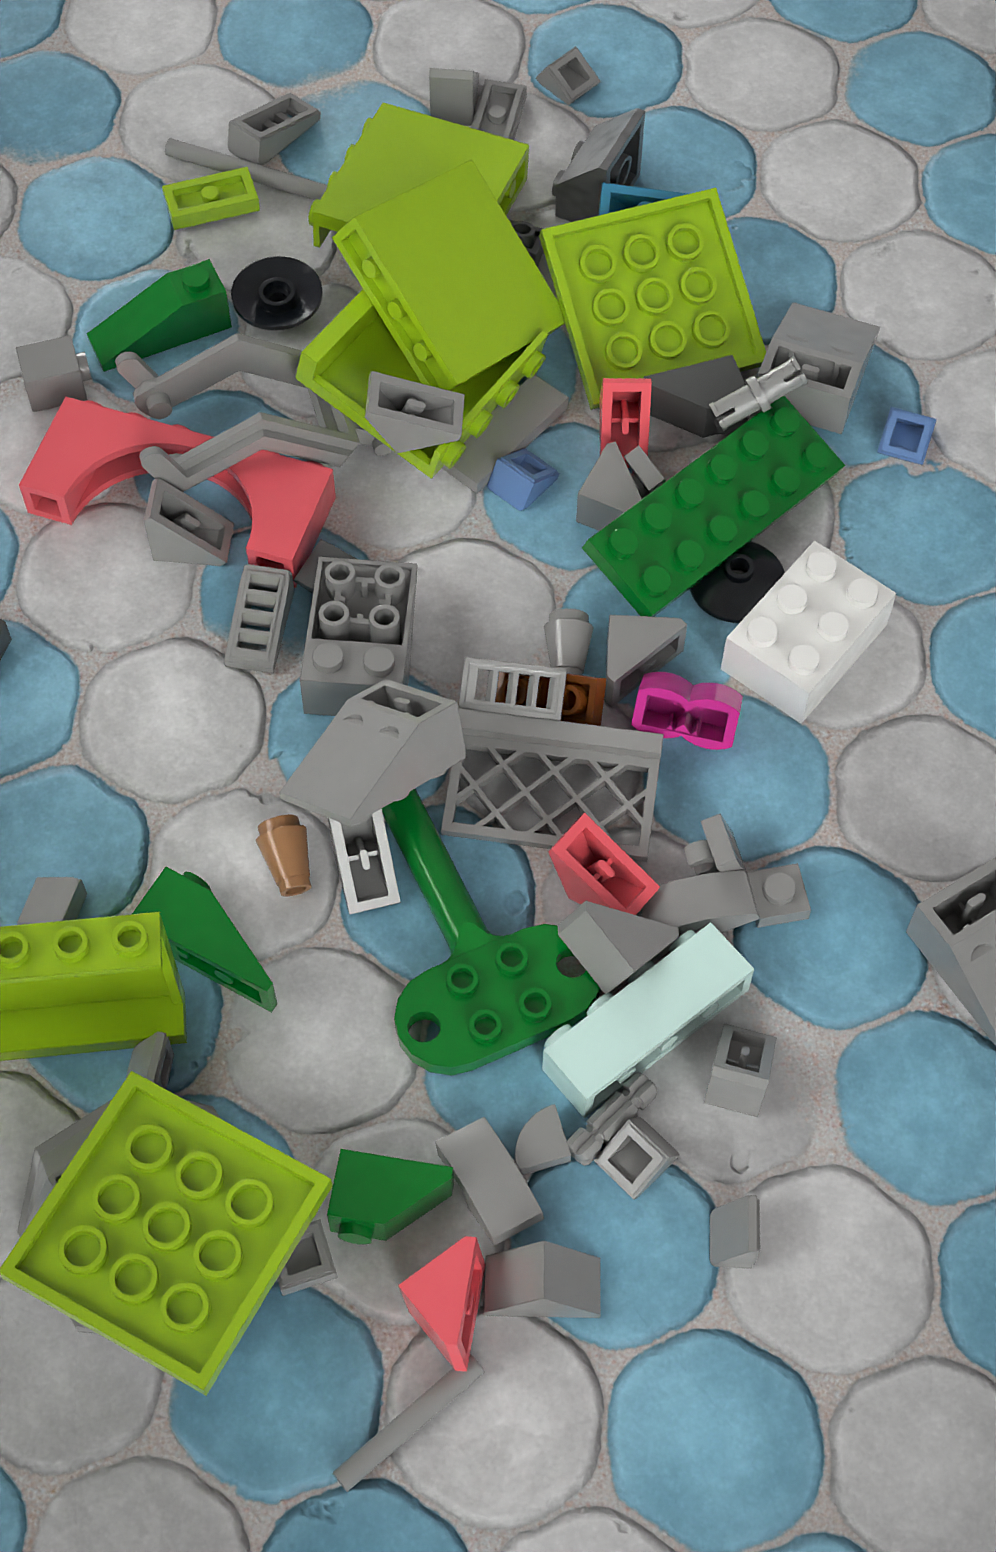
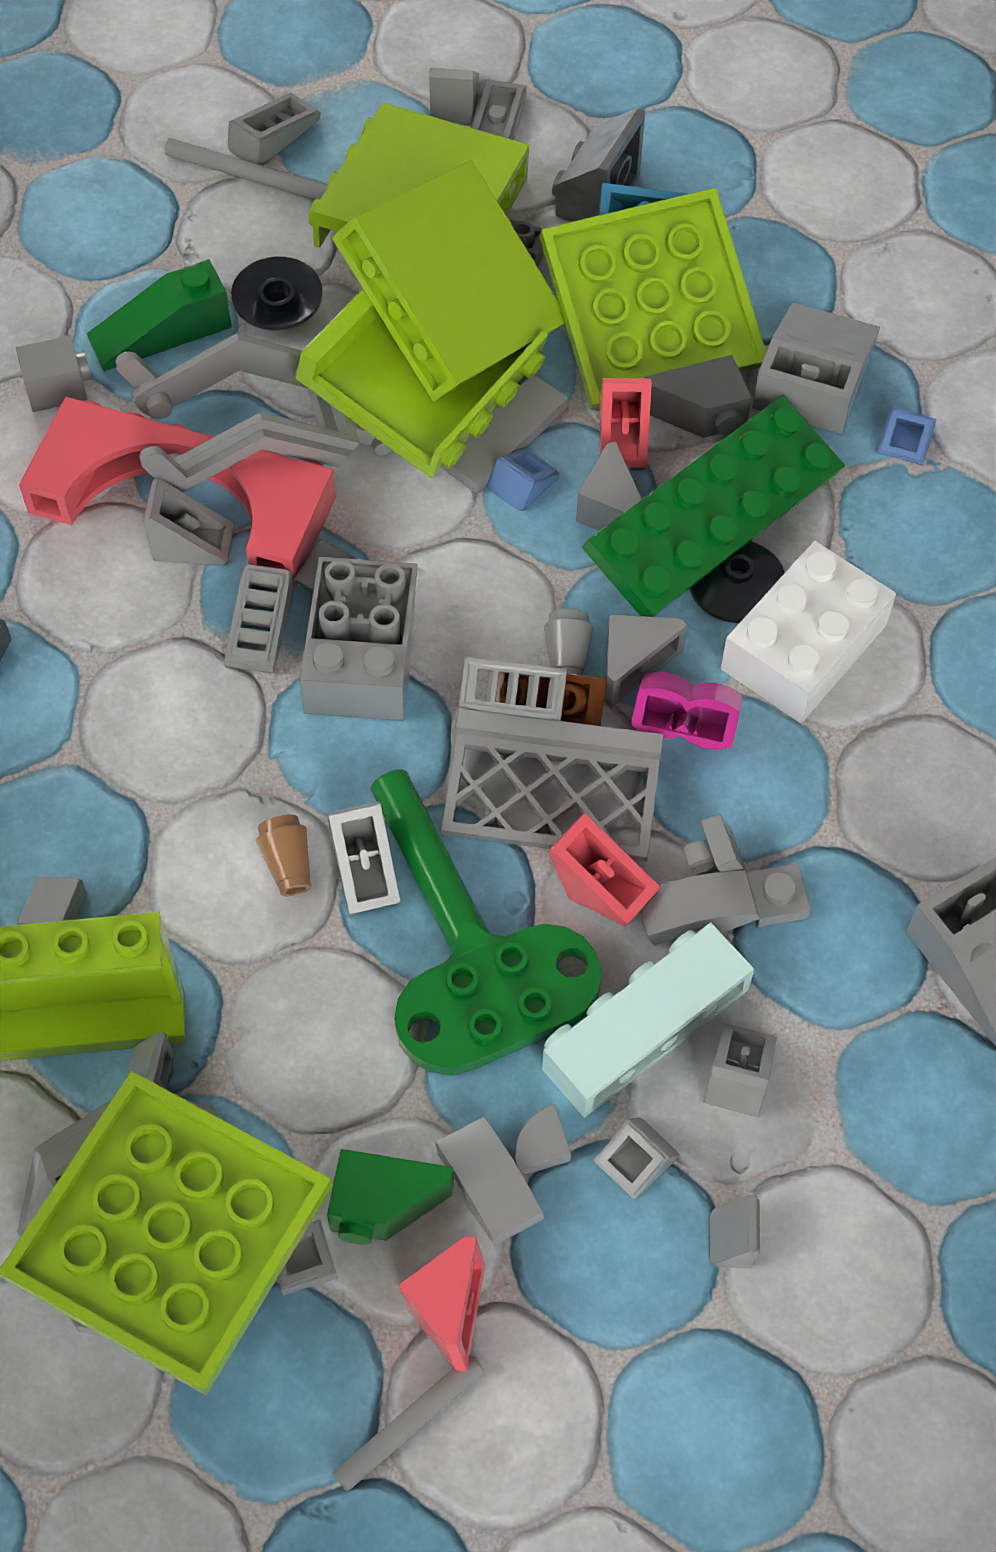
green slope [132,867,277,1013] -> none
lime plate [162,166,260,230] -> none
light grey slope [279,679,467,826] -> none
light grey slope [365,371,464,453] -> none
light grey slope [484,1241,601,1318] -> none
light grey slope [536,46,601,105] -> none
light grey slope [558,901,679,994] -> none
light grey axle [567,1072,657,1166] -> none
light grey plate [624,446,666,499] -> none
light grey pin [709,356,808,431] -> none

